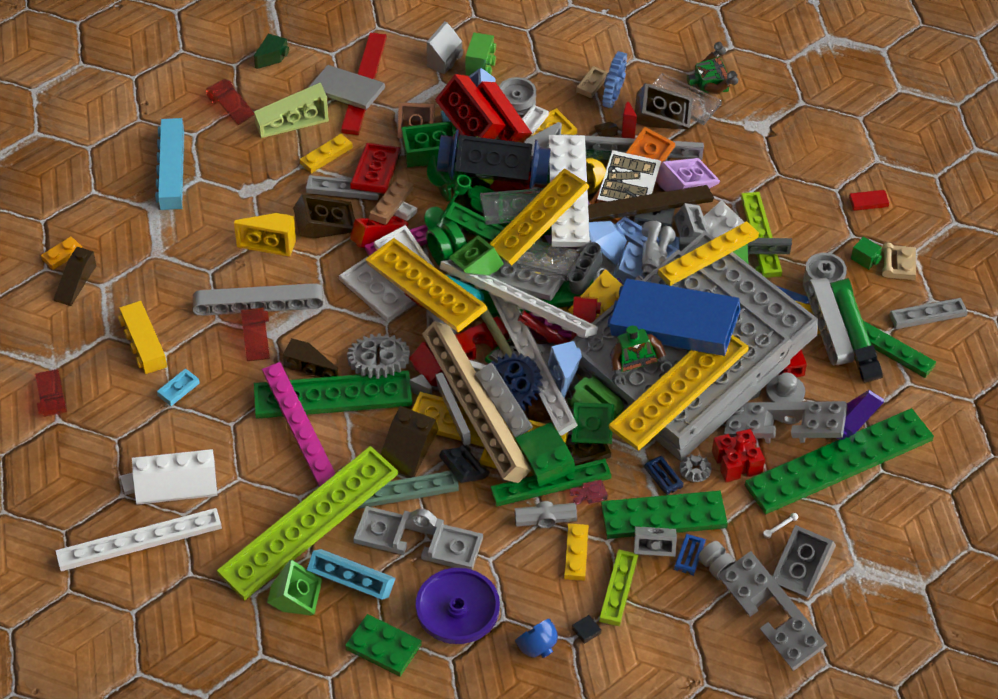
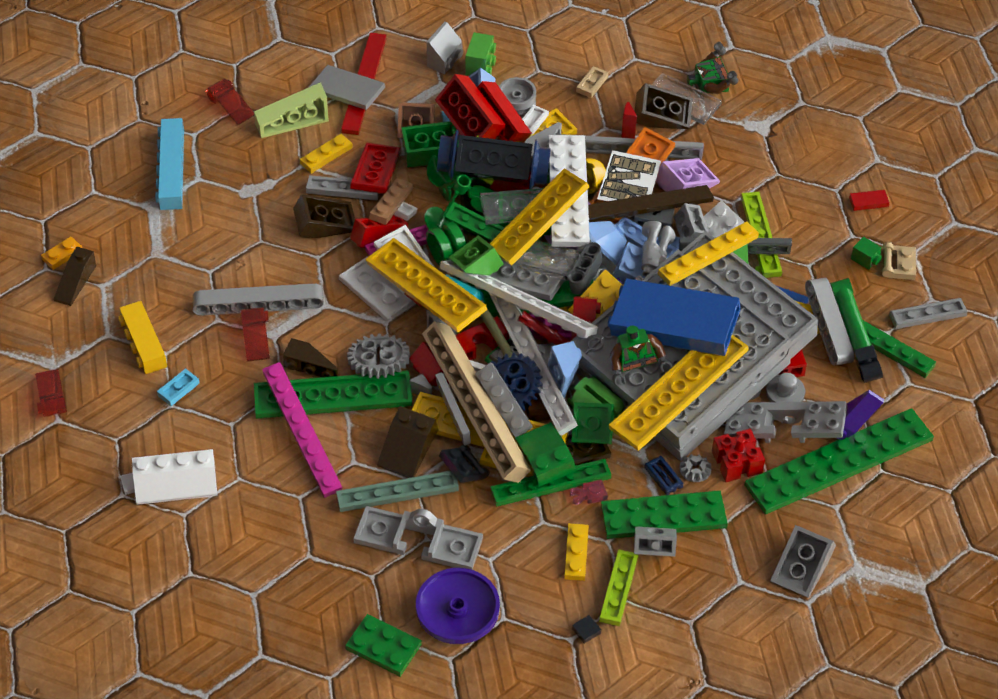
white plate [55,508,222,571] -> none
lime plate [217,446,398,601] -> none
yellow slope [234,213,296,257] -> none
dark green slope [254,33,289,69] -> none
bright green slope [267,560,322,615] -> none
medium azure brick [307,549,396,599] -> none
light grey piece [514,501,577,528] -> none
blue cylinder [515,619,558,658] -> none
clear green tile [585,149,612,160] -> none
dark brown slope [594,121,618,137] -> none
medium blue gear [602,51,627,108] -> none
blue tile [674,534,706,576] -> none
light grey wheel [698,541,736,580] -> none
light grey plate [718,551,827,671] -> none
white hinge [763,513,798,539] -> none
light grey wheel [803,253,847,292] -> none

